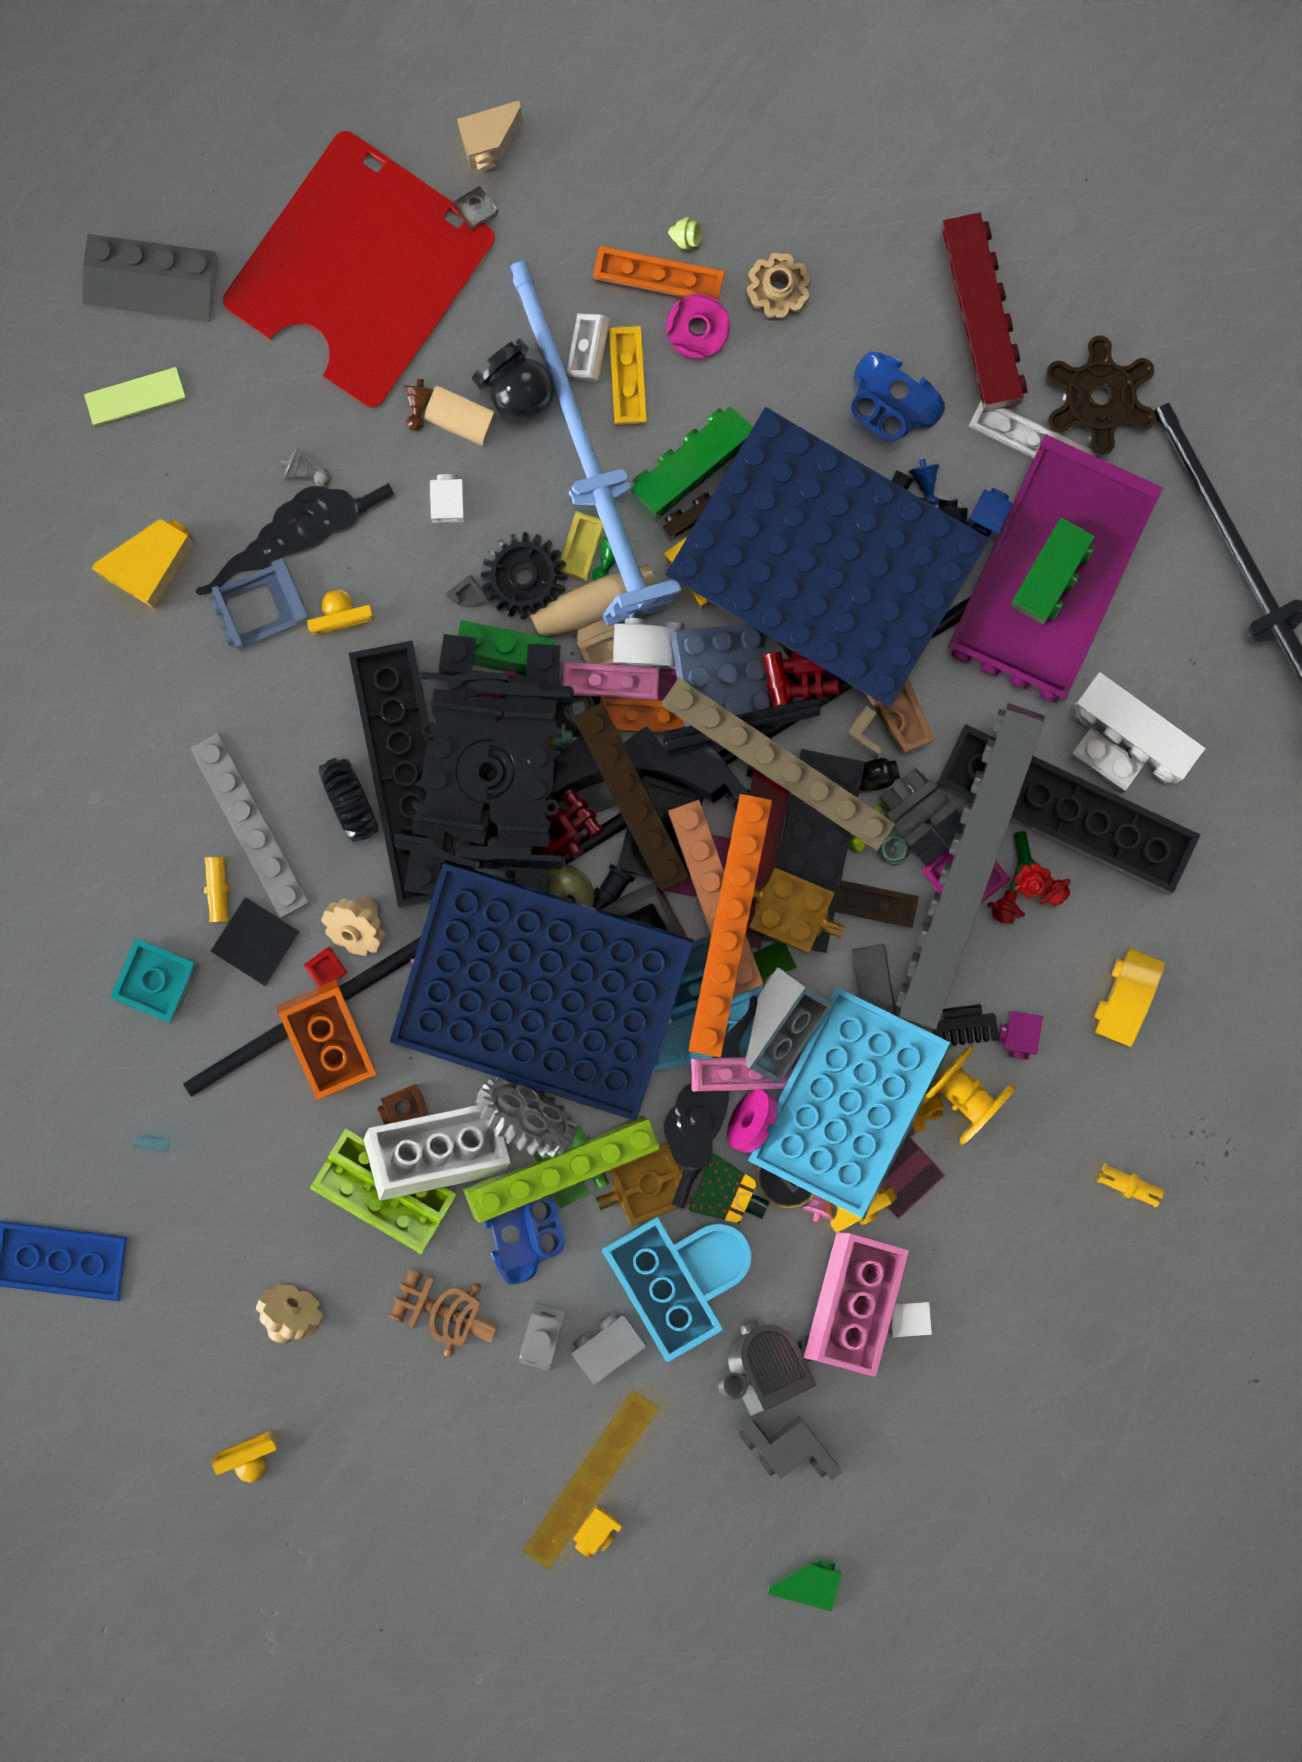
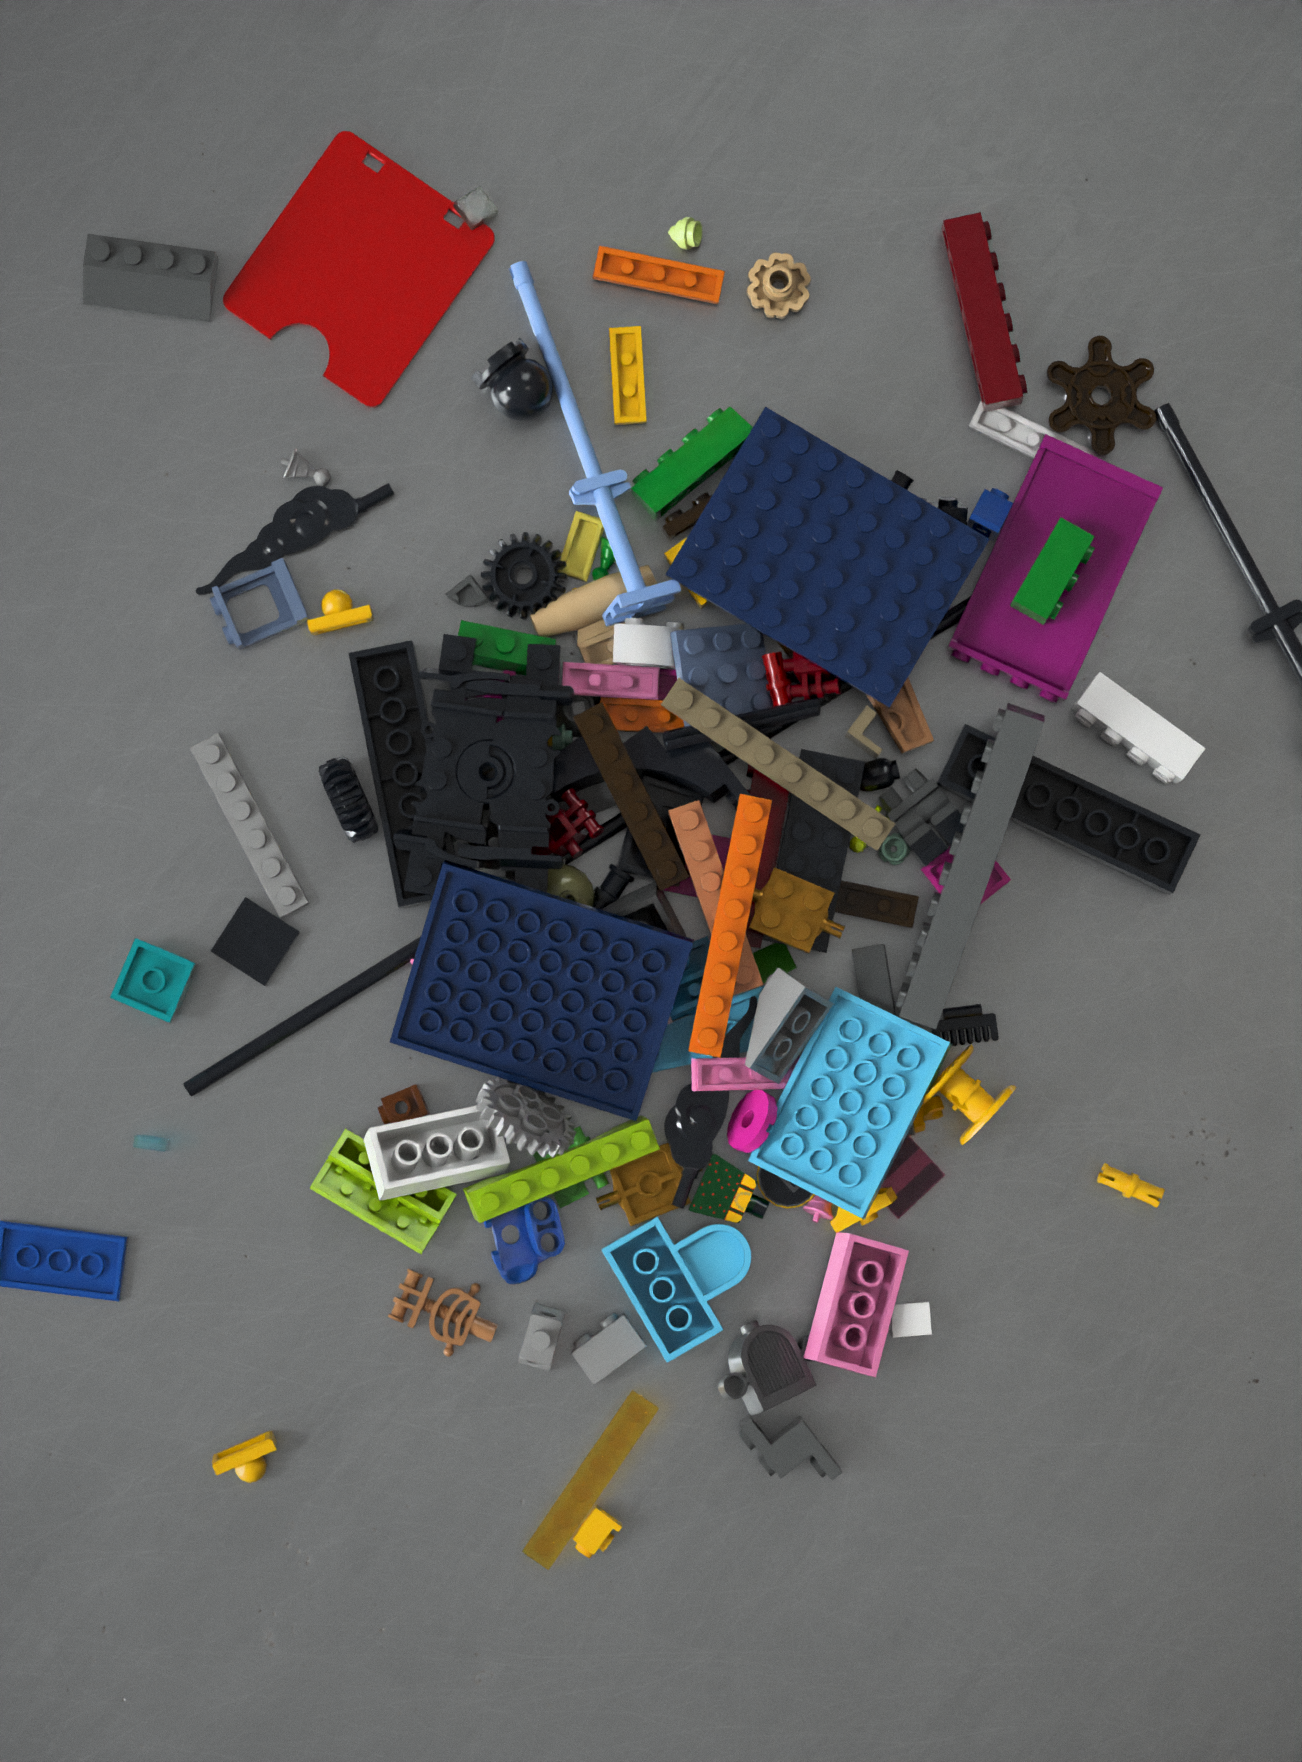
yellowish green tile [84,367,186,427] -> none
yellow slope [92,519,195,609] -> none
yellow pin [204,856,230,922] -> none
tan plant [256,1284,323,1344] -> none
orange brick [277,980,376,1101] -> none
red tile [303,946,348,987] -> none
tan plant [321,896,386,956] -> none
reddish brown piece [404,379,434,431] -> none
tan brick [424,385,496,446] -> none
white brick [430,474,465,523] -> none
tan slope [457,100,523,171] -> none
white brick [566,313,611,383] -> none
dark pink tile [666,293,730,359] -> none
green slope [768,1558,842,1611] -> none
blue piece [851,351,945,440] -> none
blue piece [909,459,940,502] -> none
red plant [987,831,1071,924] -> none
magenta brick [998,1011,1043,1060] -> none
white brick [1070,727,1144,793] -> none
yellow brick [1094,948,1165,1047] -> none

